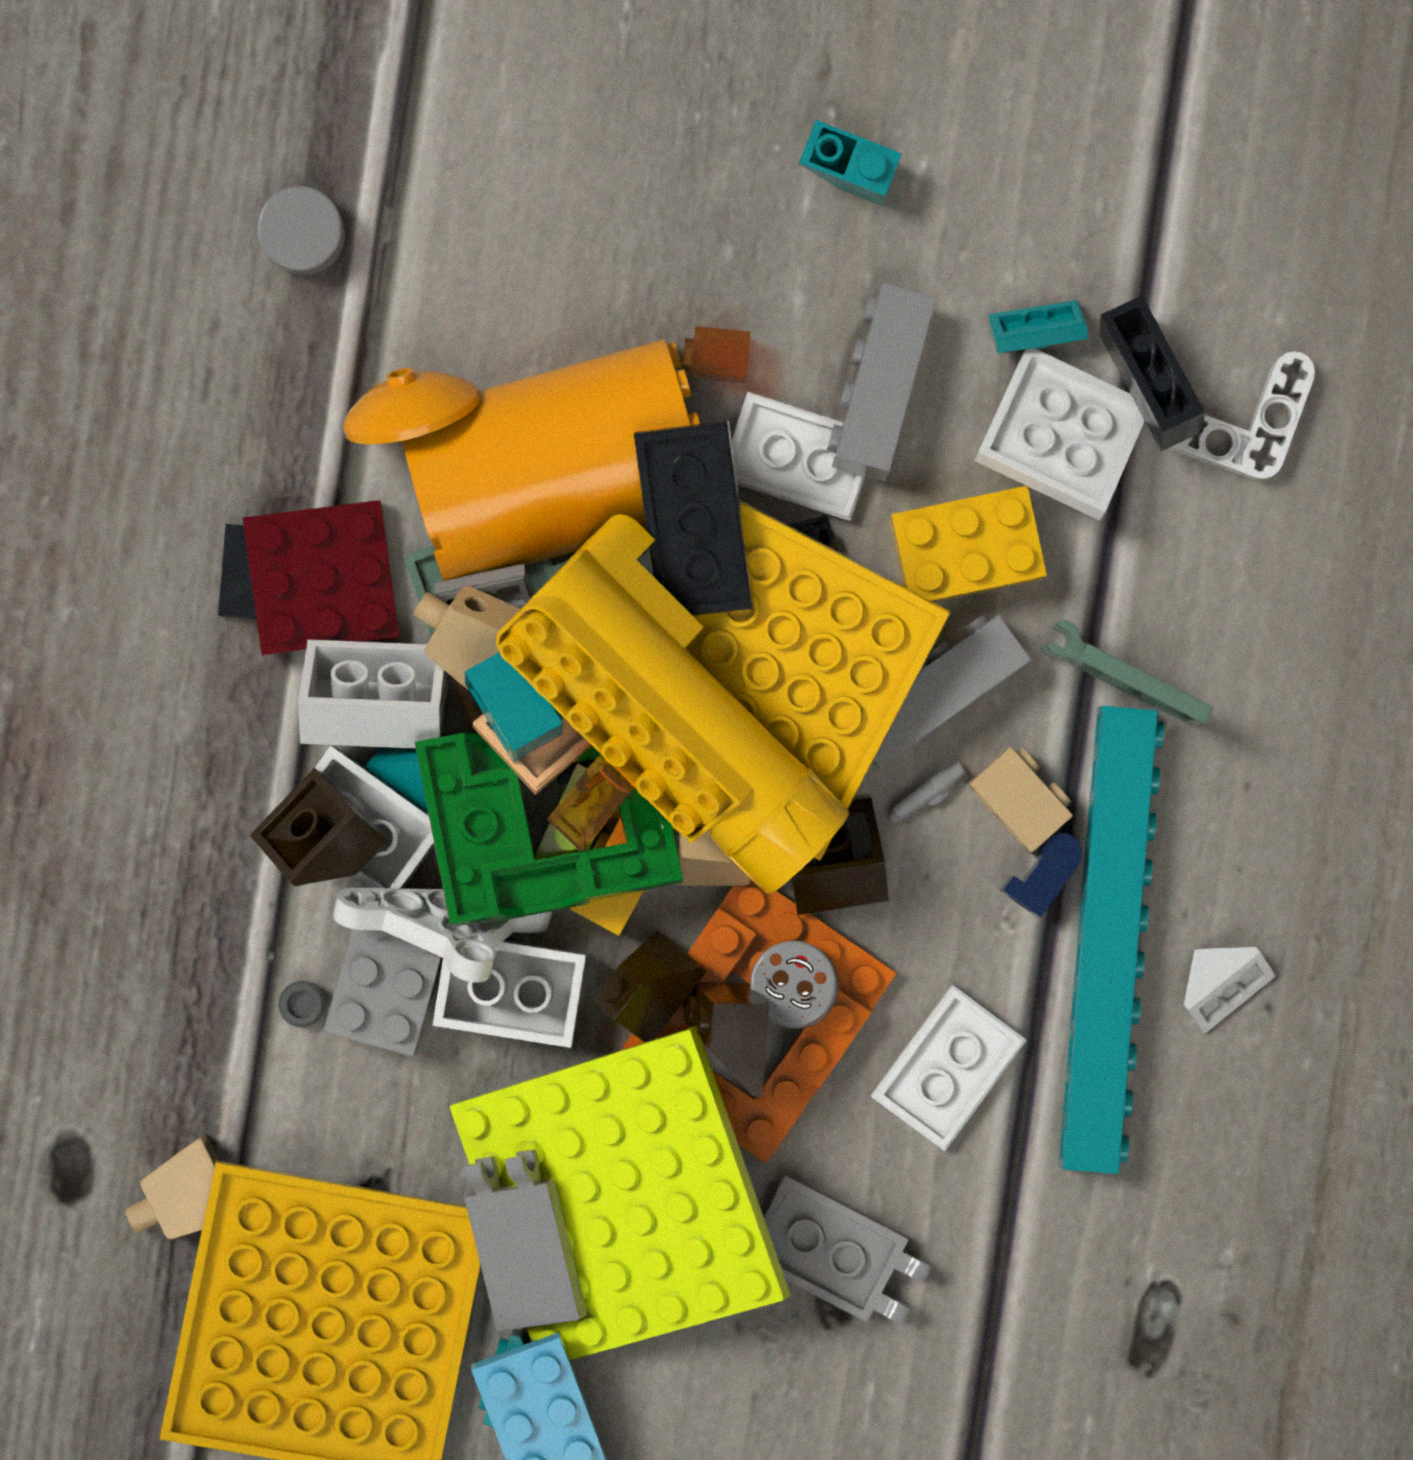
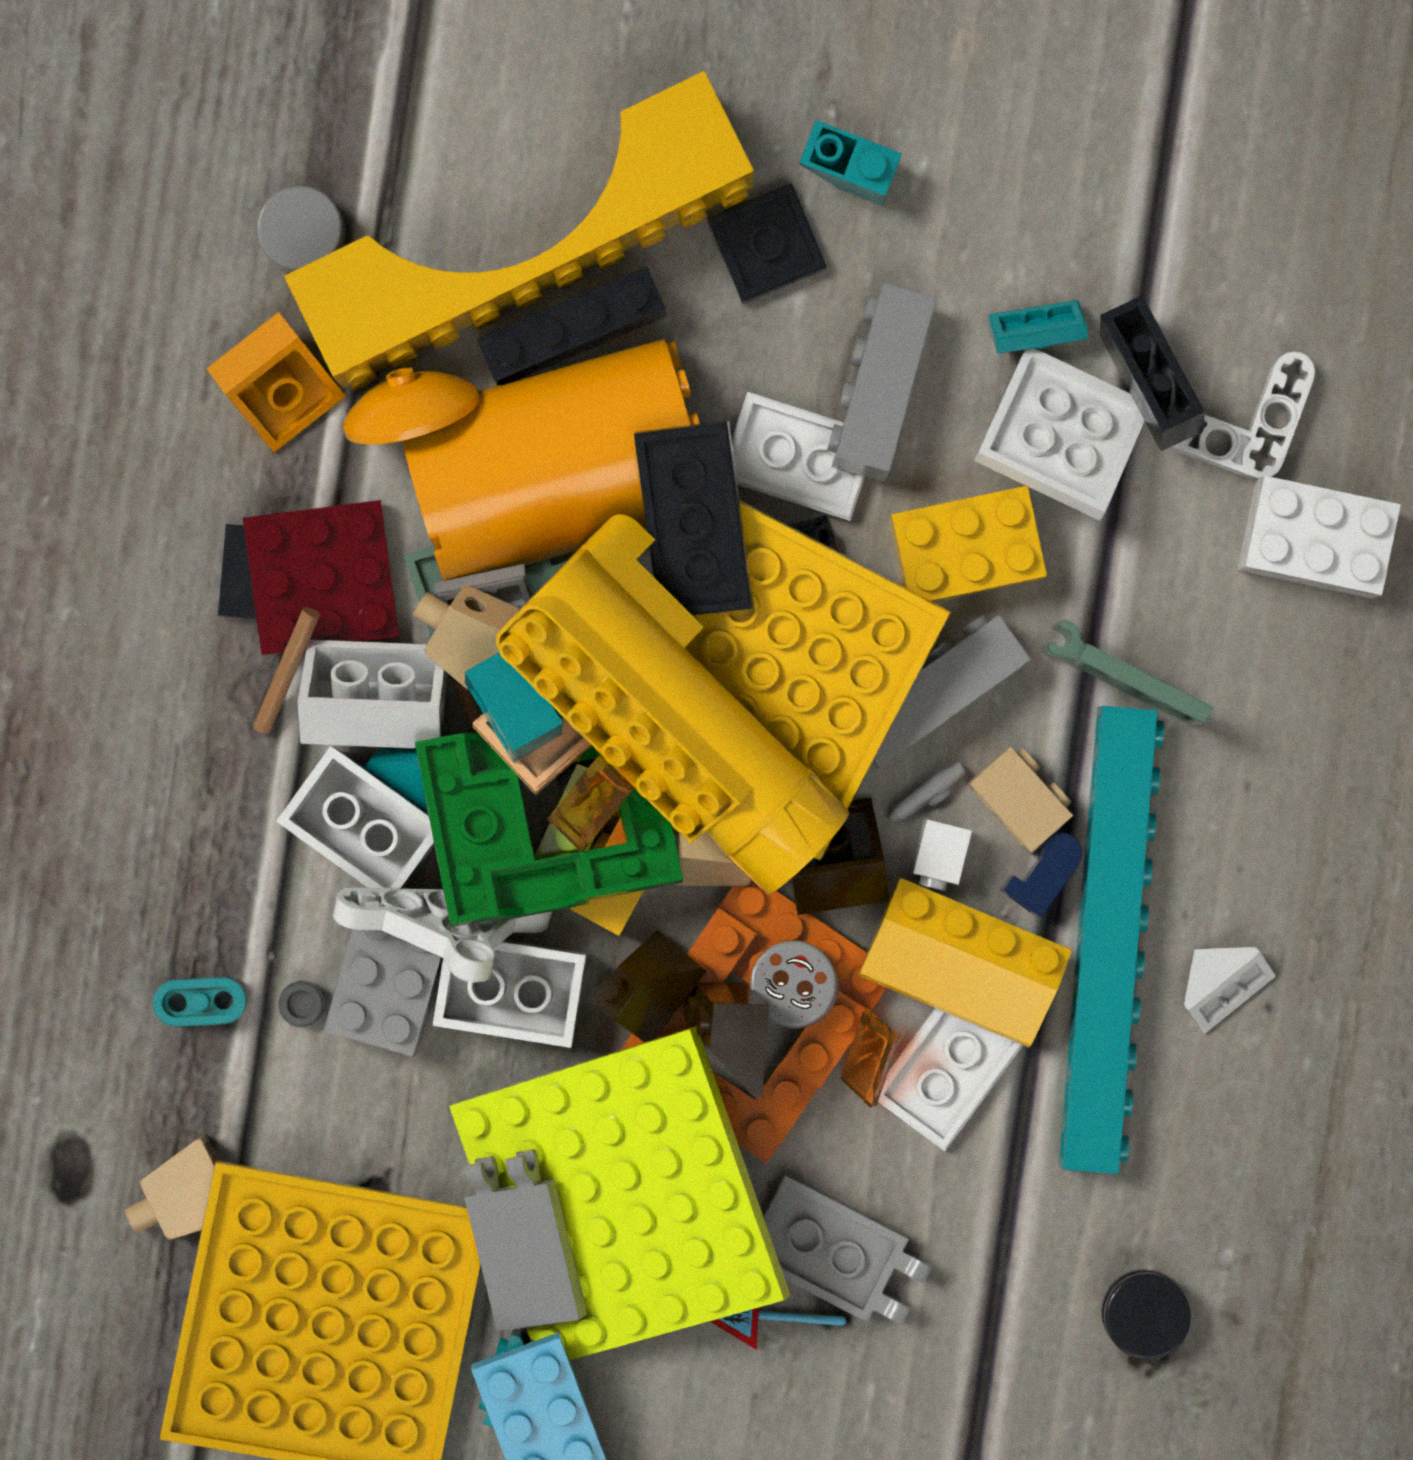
dark brown slope [250,767,388,886] -> none
clear orange brick [683,326,751,383] -> none
none -> teal plate [153,977,248,1026]
none -> light orange slope [206,312,346,453]
none -> medium nougat bar [253,607,320,734]
none -> yellow arch [284,71,754,390]
none -> black brick [477,266,666,386]
none -> black tile [707,183,827,304]
none -> medium azure piece [709,1307,846,1350]
none -> clear orange slope [841,1009,900,1108]
none -> yellow slope [858,878,1072,1048]
none -> white brick [911,819,972,891]
none -> black head [1101,1269,1191,1360]
none -> white brick [1237,475,1401,599]

